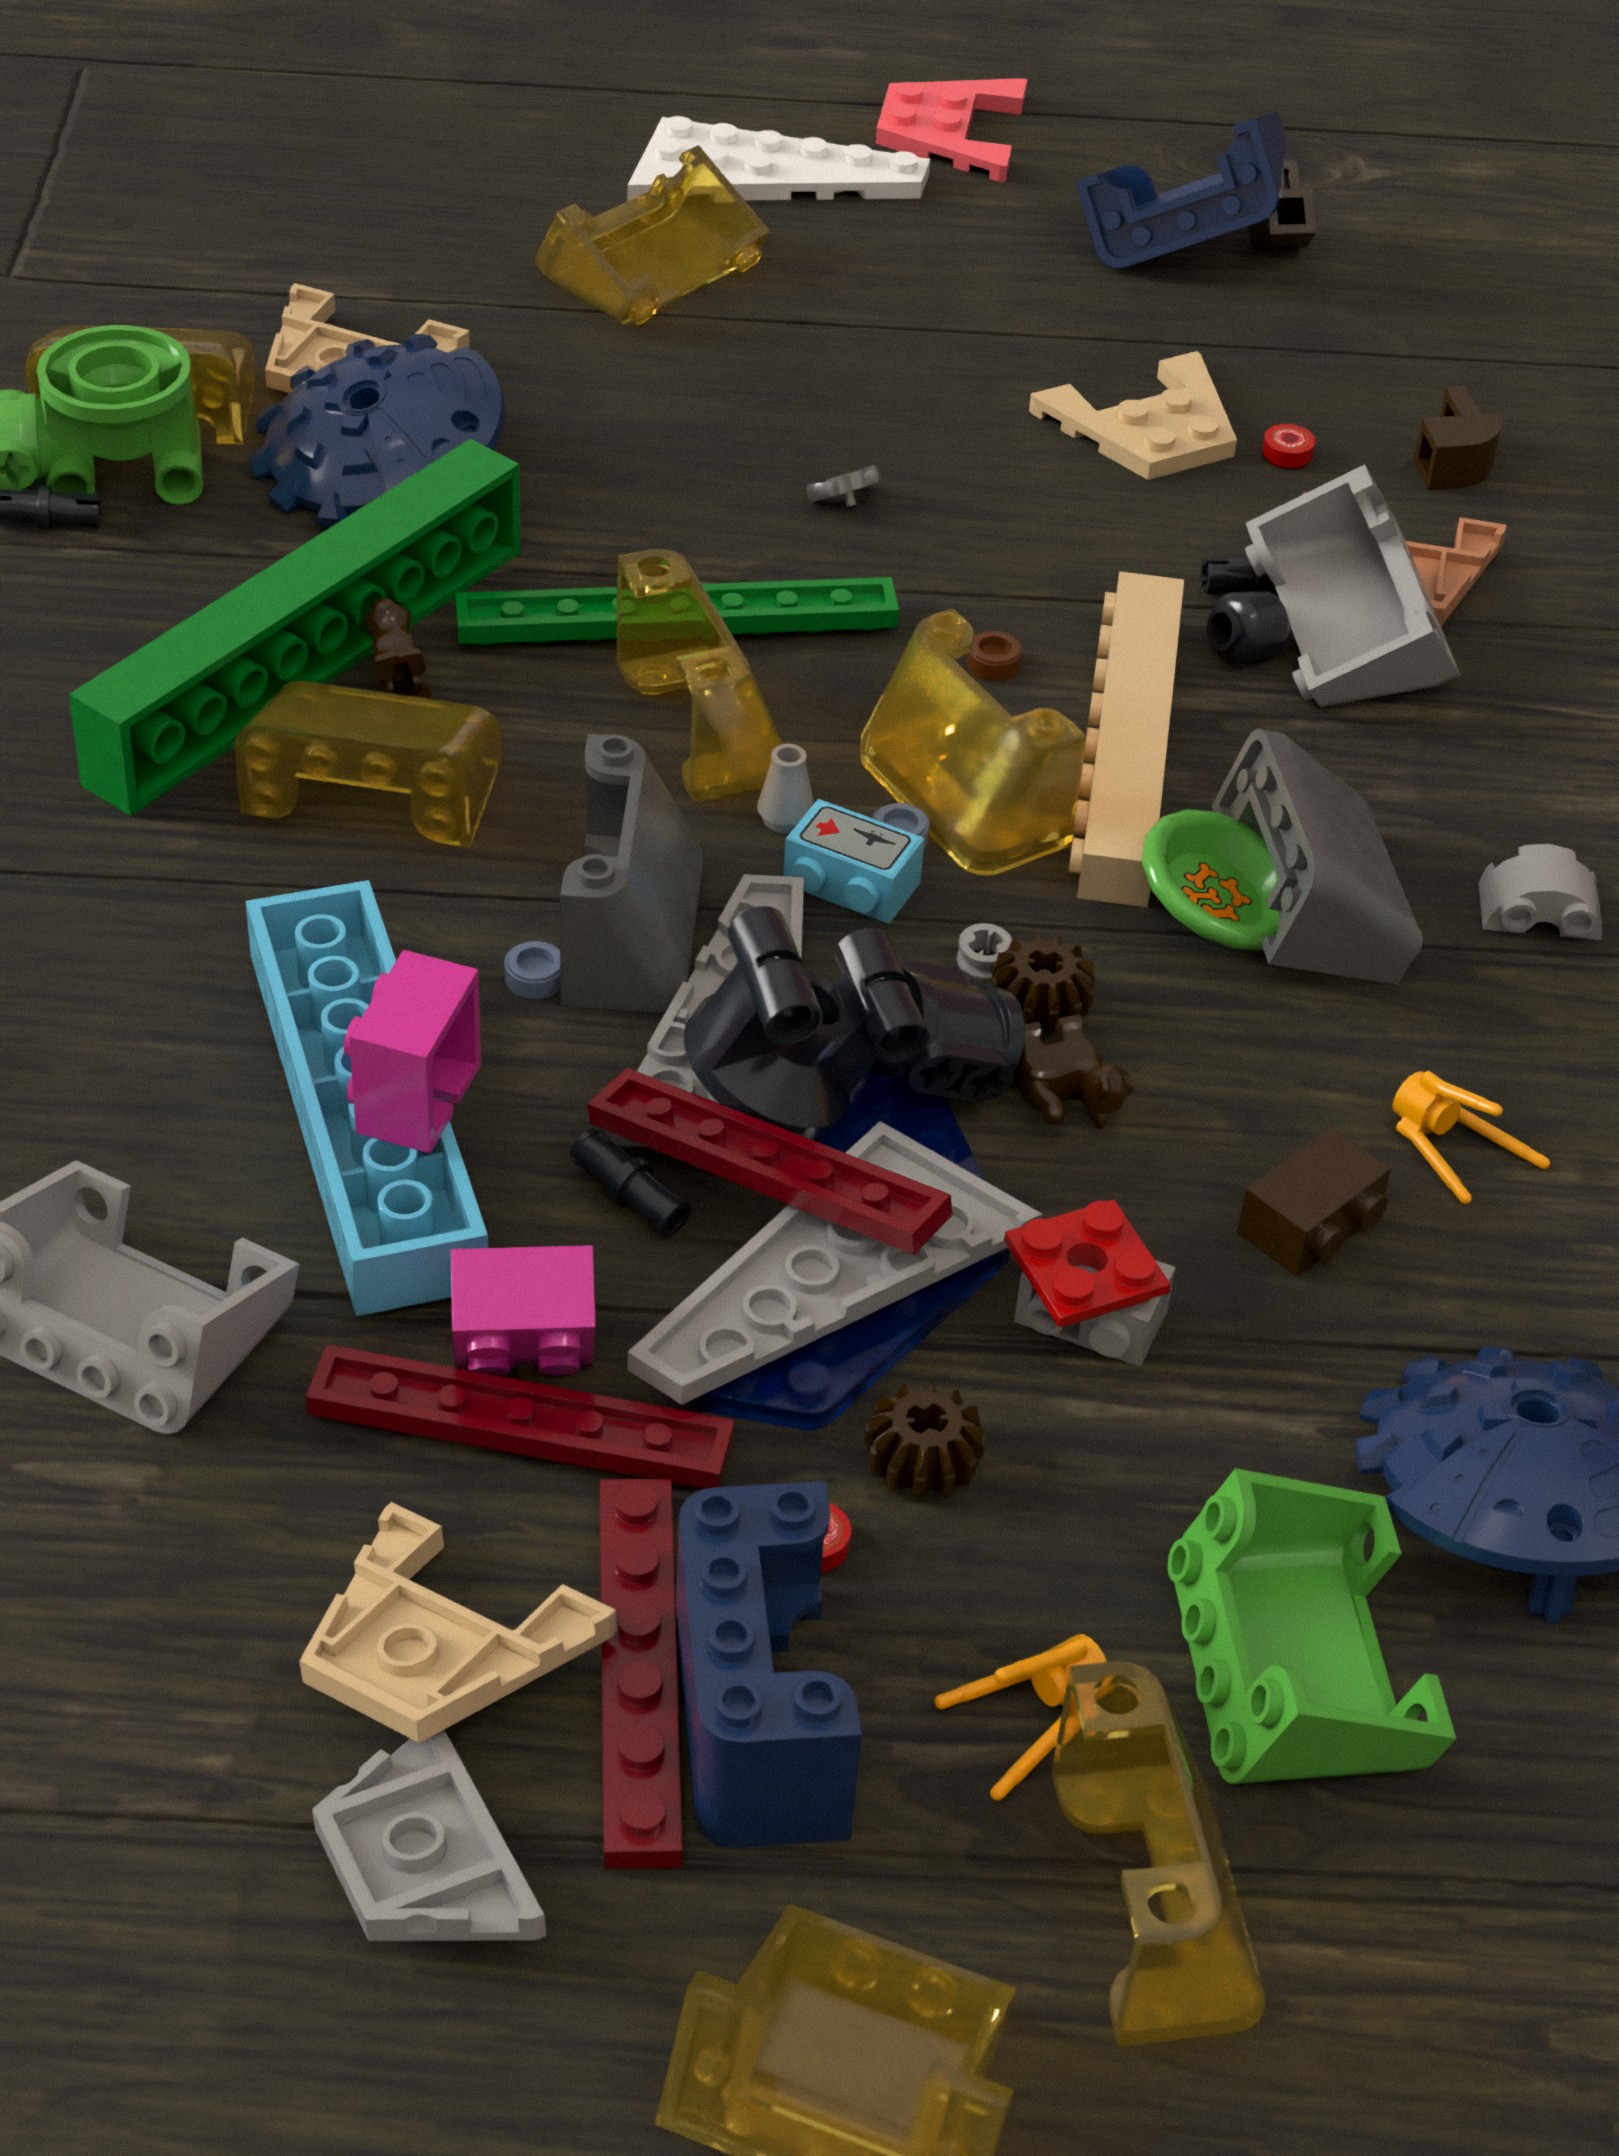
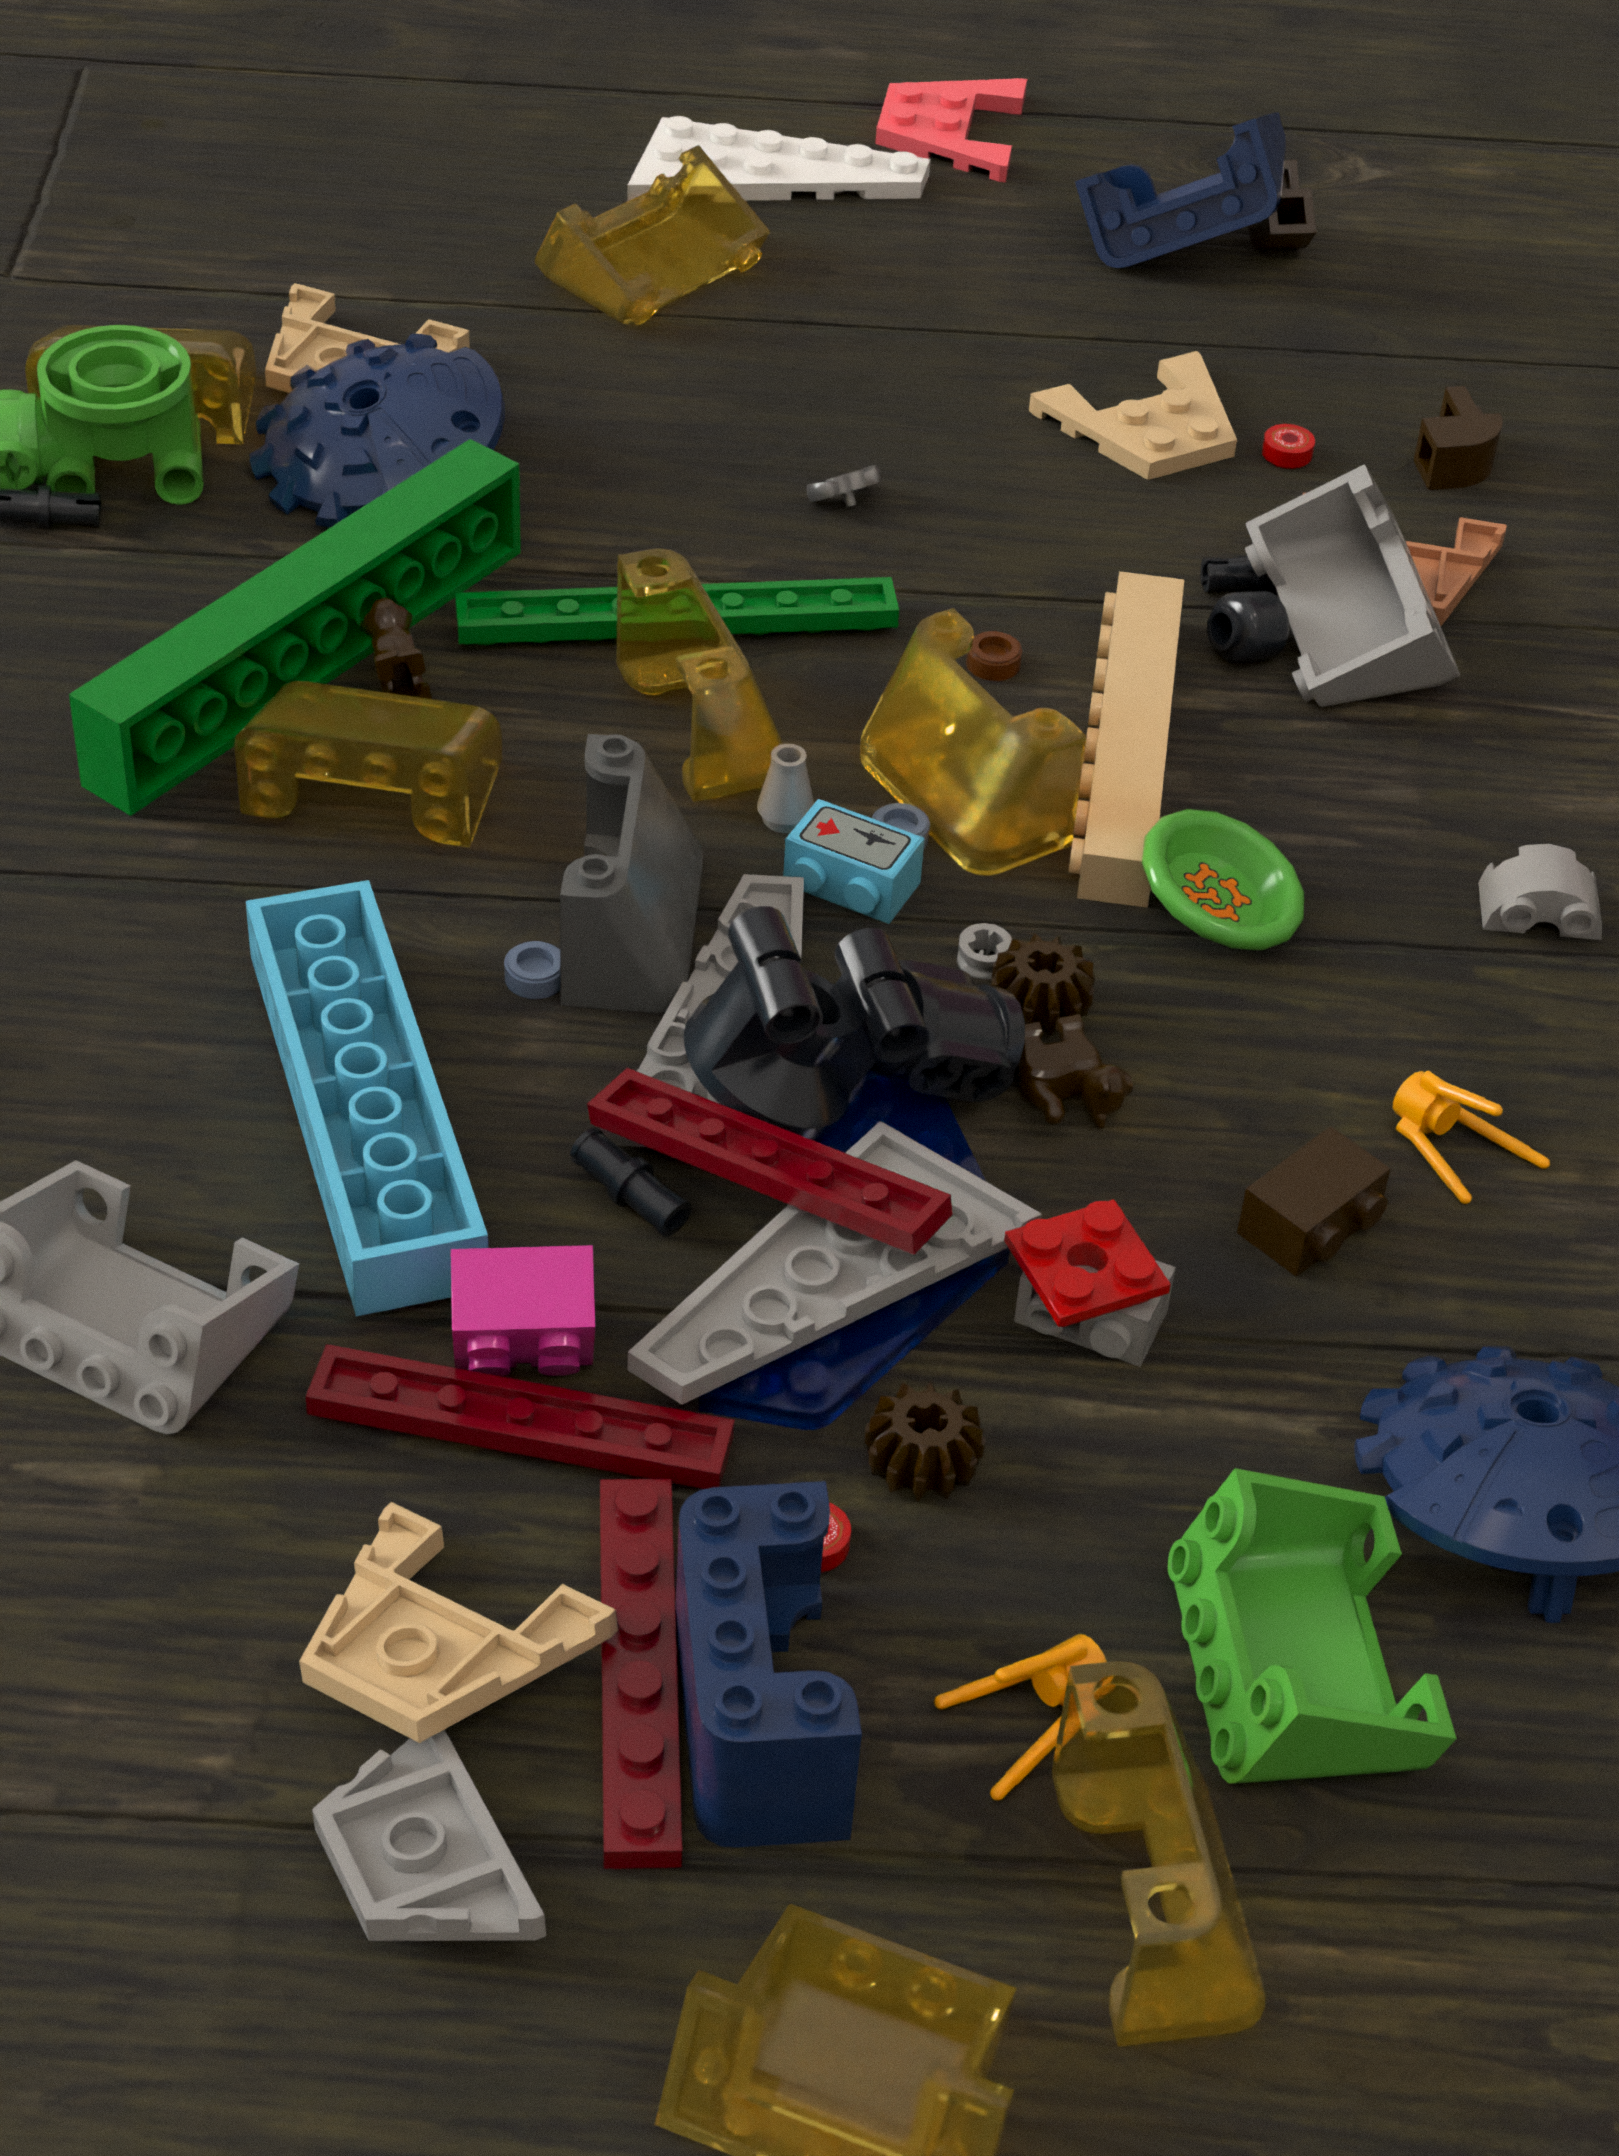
dark pink piece [344,950,481,1154] -> none
dark grey windscreen [1211,728,1423,985] -> none

